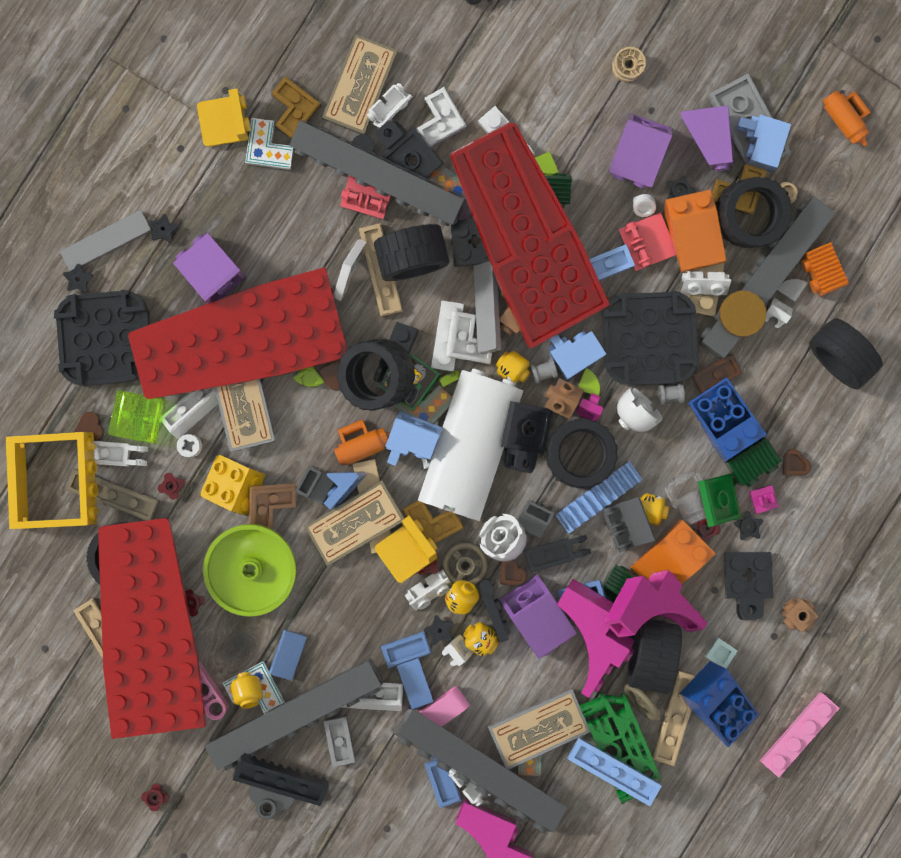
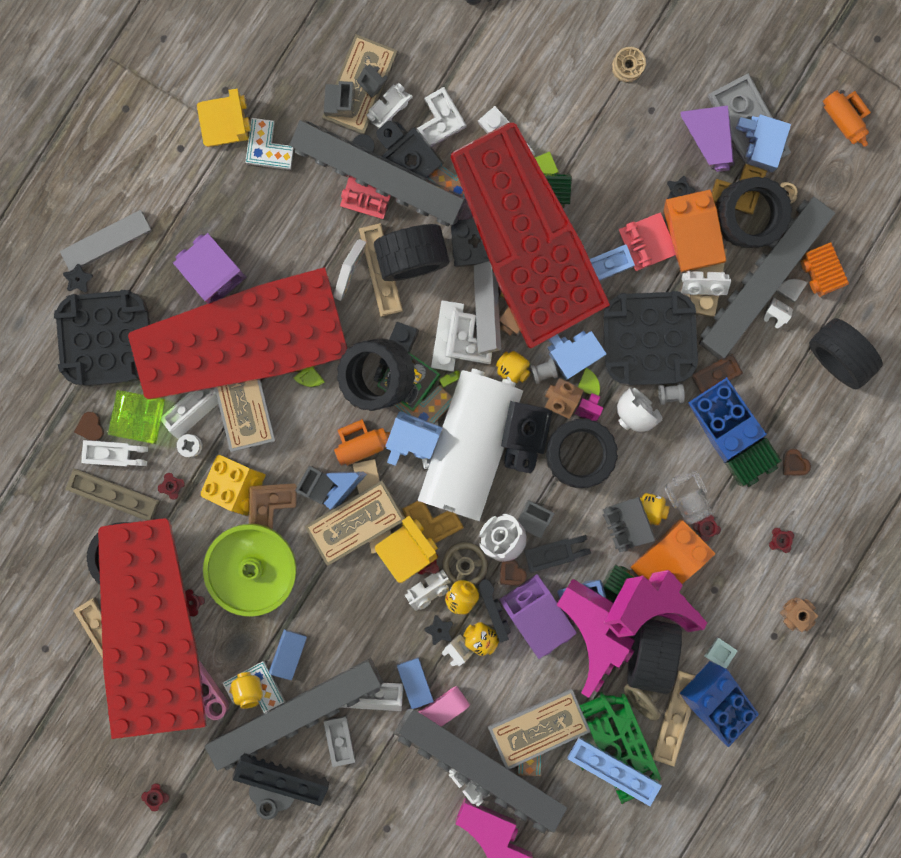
yellow window [6,432,99,529] -> none
black plate [148,214,178,243] -> none
pearl gold tile [271,76,321,139] -> none
reddish brown tile [319,361,340,391] -> none
medium blue tile [381,631,432,668] -> none
medium blue tile [425,760,462,808] -> none
light blue gear [555,461,643,533] -> none
medium lavender slope [609,113,672,188] -> none
white tile [633,194,656,217] -> none
green tile [698,473,741,527] -> none
pearl gold tile [719,291,766,337] -> none
black plate [724,552,773,620] -> none
black plate [734,511,763,540] -> none
dark pink tile [749,485,779,514] -> none
bright pink plate [760,692,840,777] -> none
none -> dark grey piece [324,81,355,118]
none -> dark grey tile [357,64,388,98]
none -> dark red plate [769,528,794,553]

